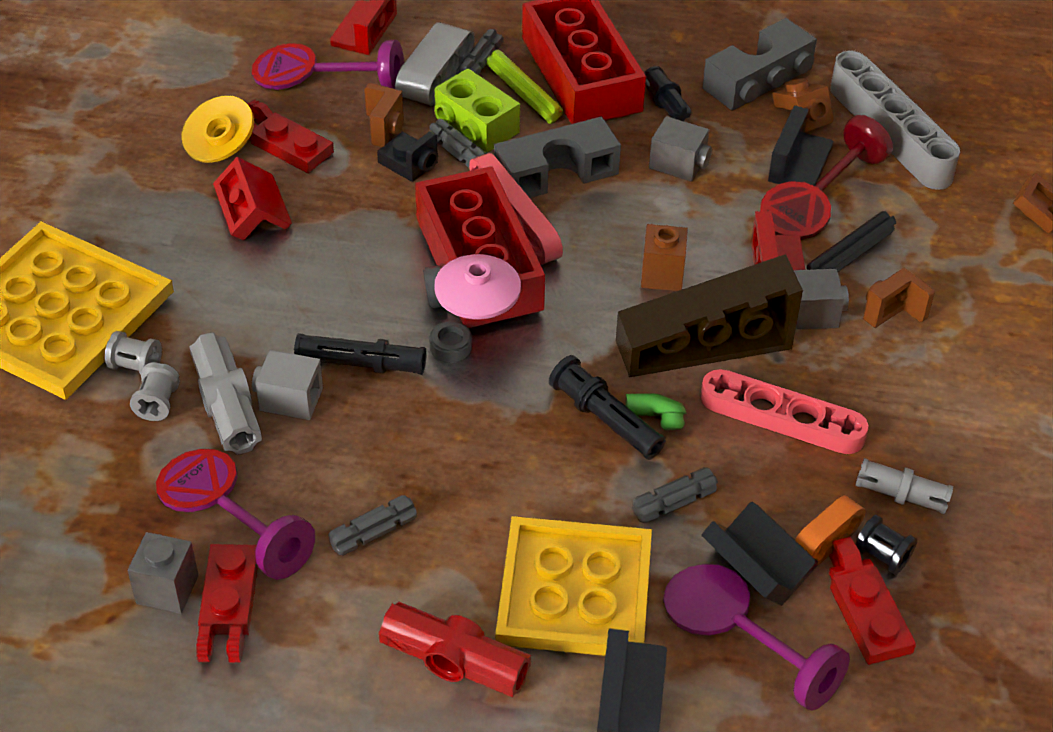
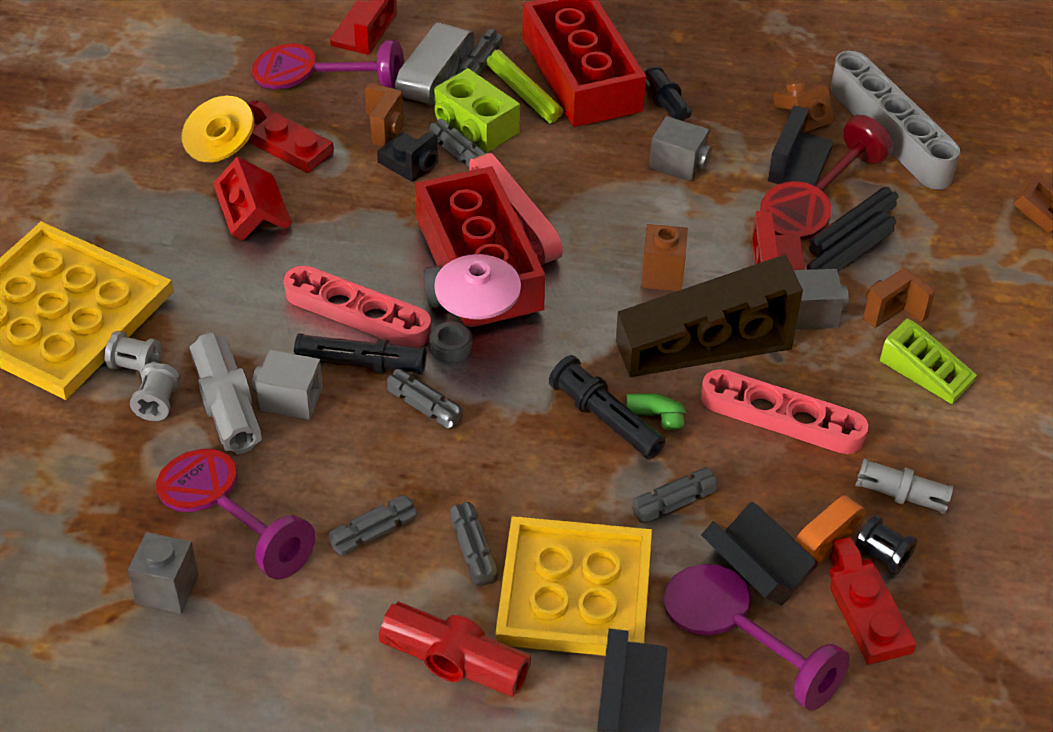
red hinge [196,544,258,663] -> none
dark grey arch [494,116,621,198] -> none
dark grey arch [702,18,817,111] -> none
none -> coral beam [284,266,431,348]
none -> dark grey axle [387,369,463,429]
none -> dark grey axle [450,502,498,586]
none -> black axle [809,187,898,257]
none -> lime slope [880,318,977,404]

